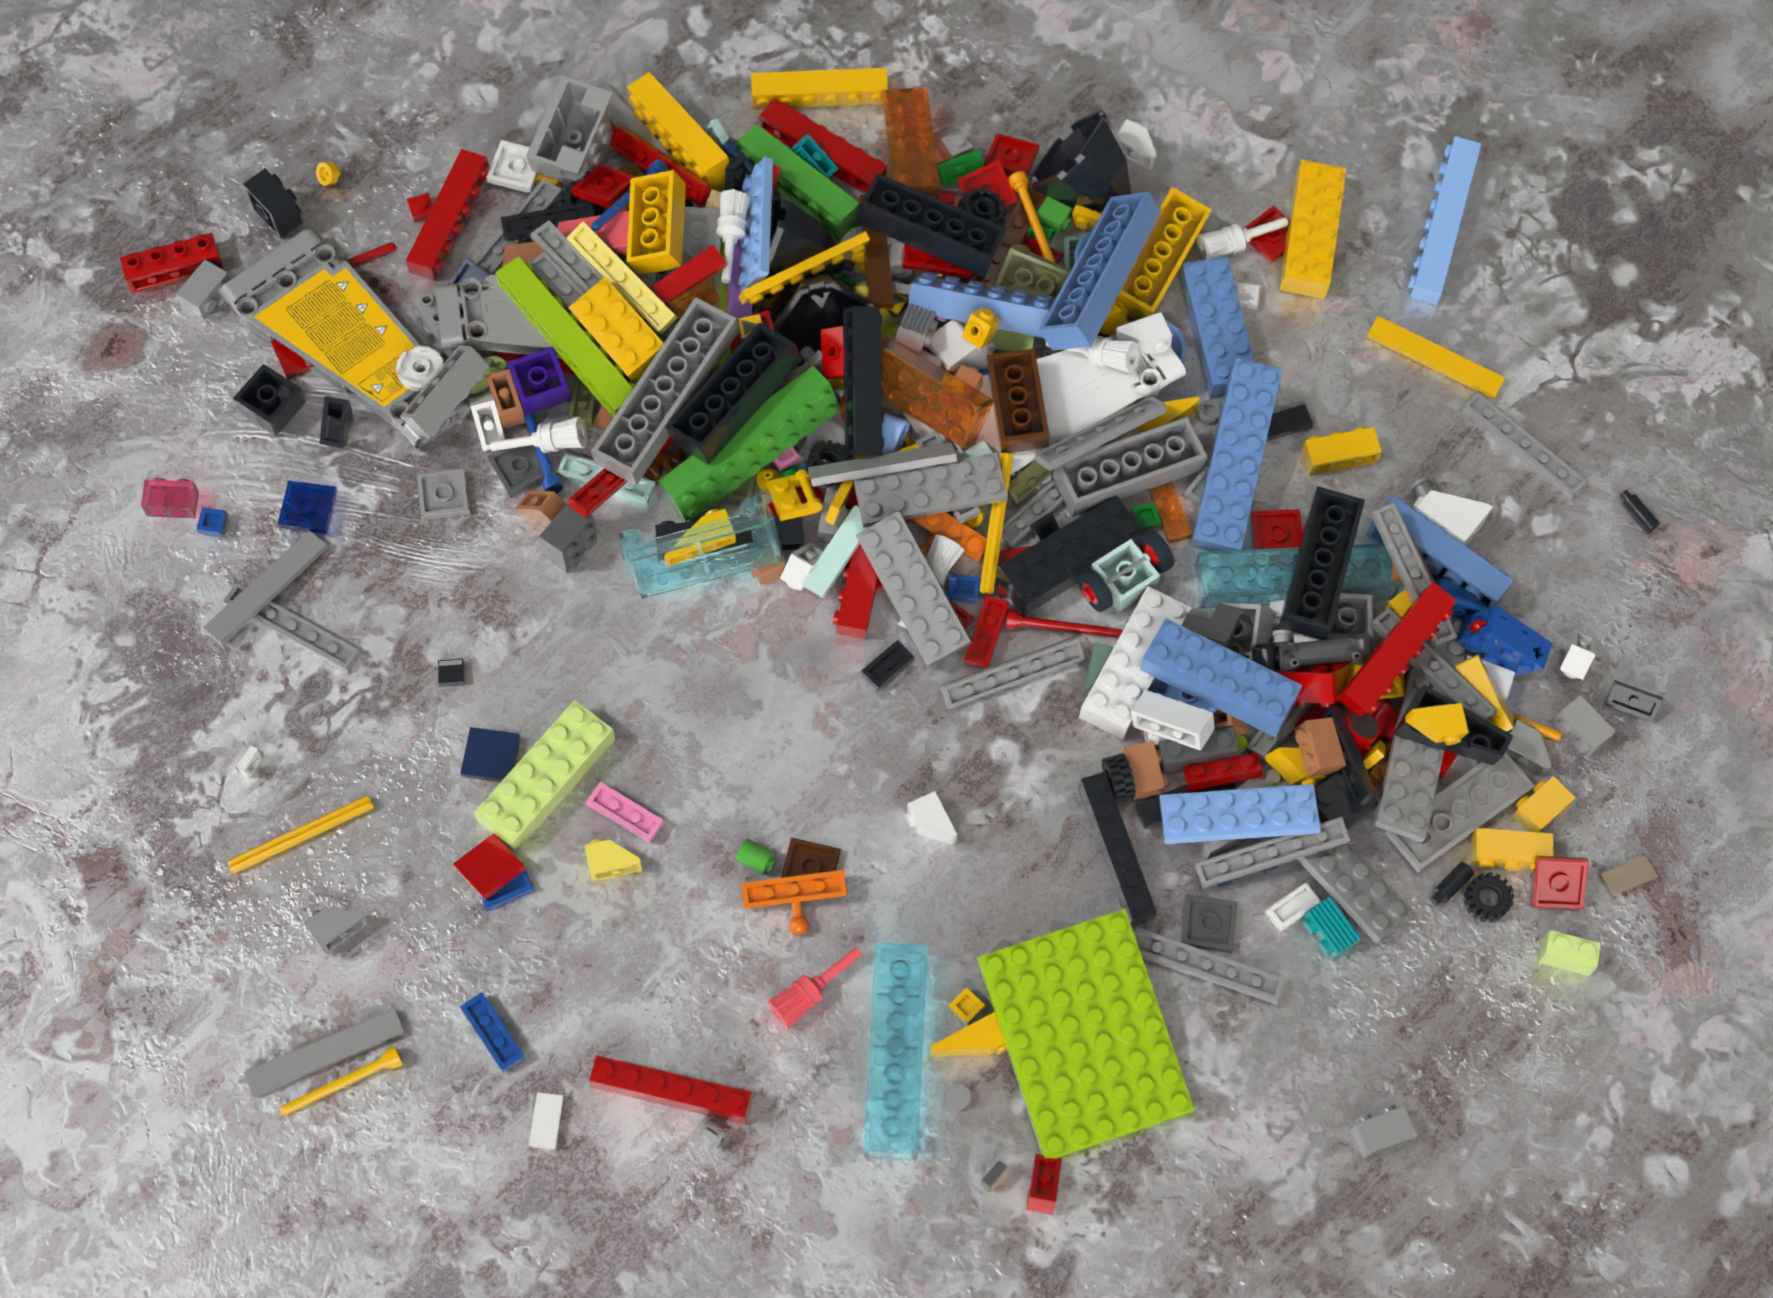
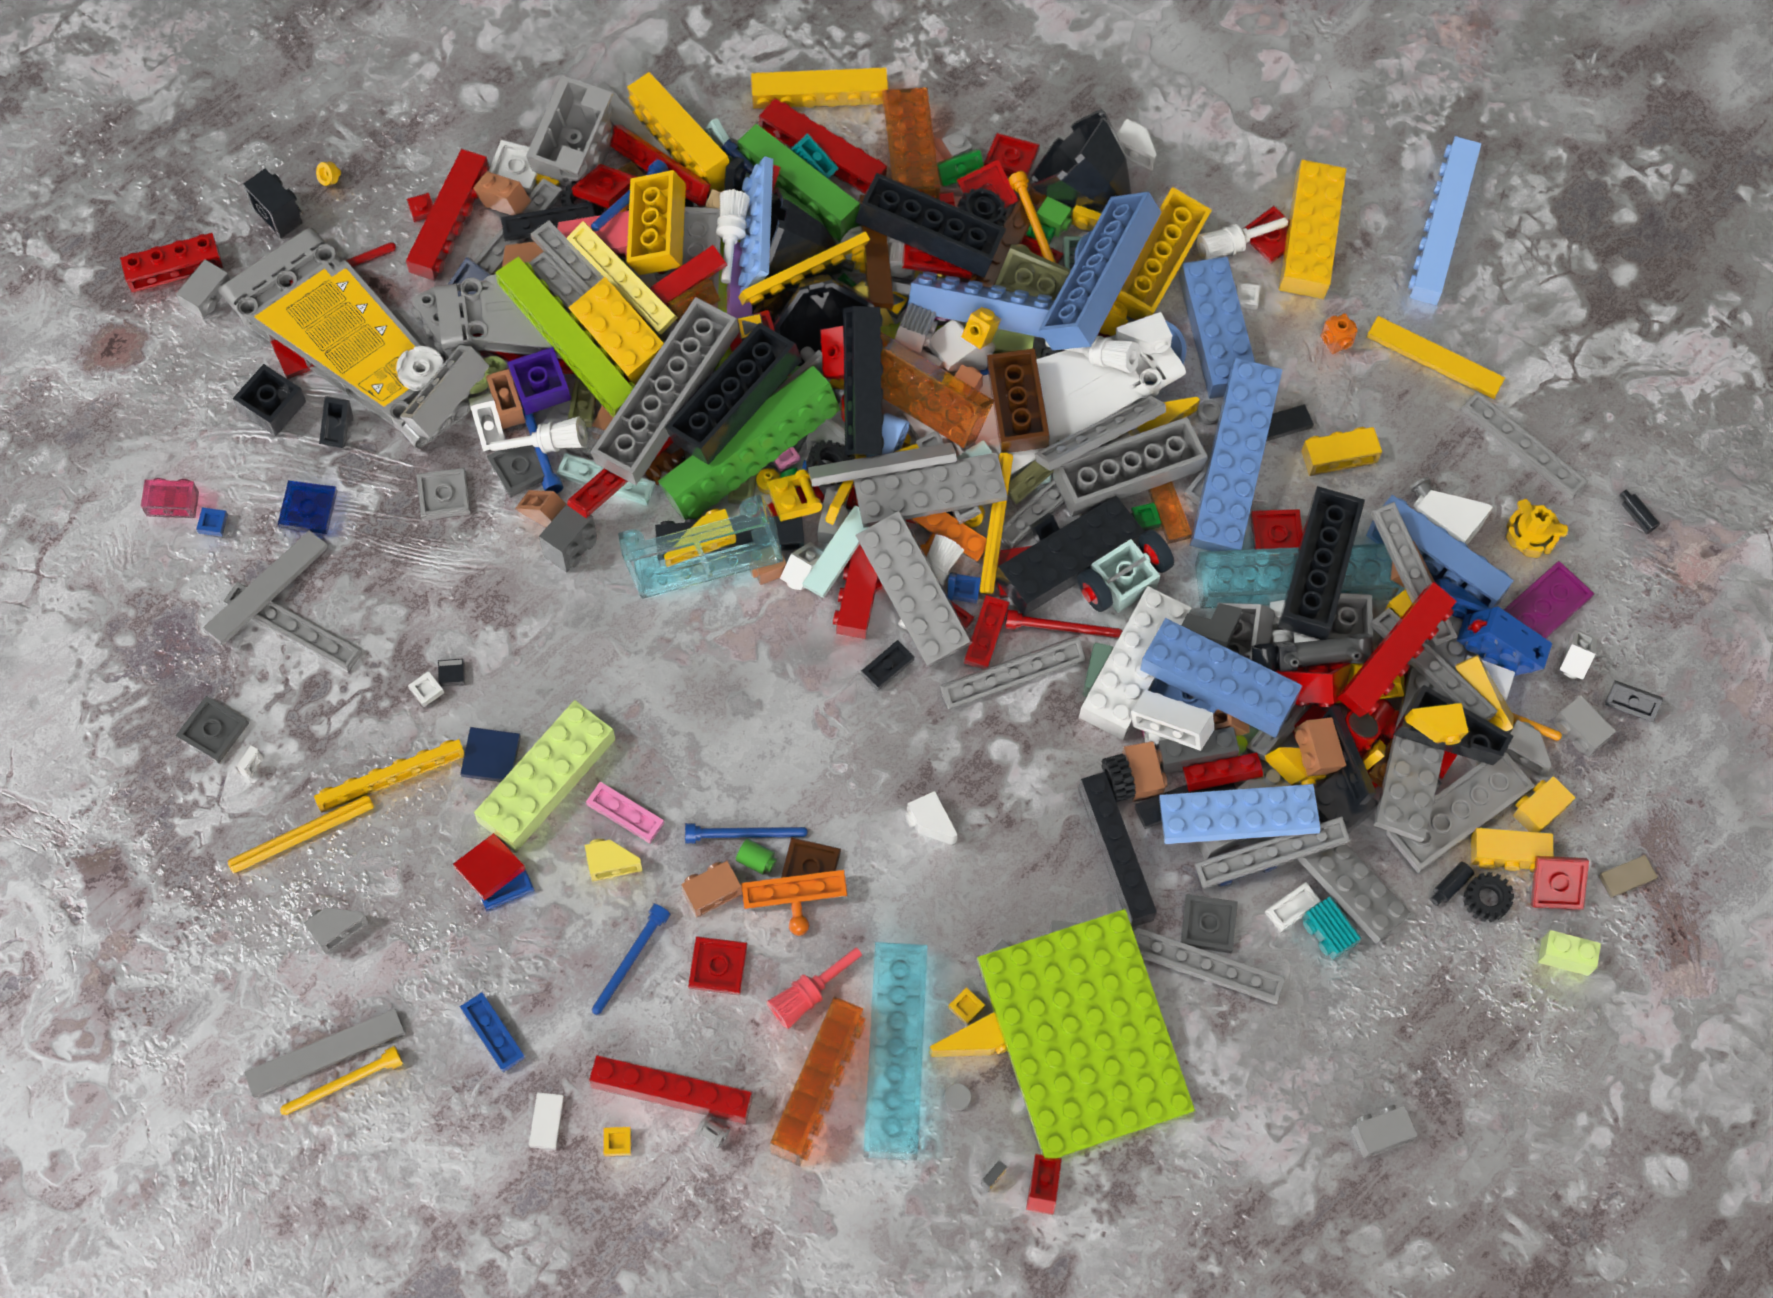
none -> dark grey tile [176,696,249,764]
none -> yellow plate [314,739,465,813]
none -> white plate [408,671,444,707]
none -> nougat brick [473,171,531,215]
none -> blue piece [592,903,671,1015]
none -> yellow plate [603,1127,631,1157]
none -> nougat brick [681,861,742,918]
none -> blue piece [685,823,808,844]
none -> red tile [688,936,748,995]
none -> clear orange brick [770,996,866,1166]
none -> orange brick [1320,313,1358,354]
none -> magenta tile [1504,561,1594,638]
none -> yellow piece [1506,498,1568,558]

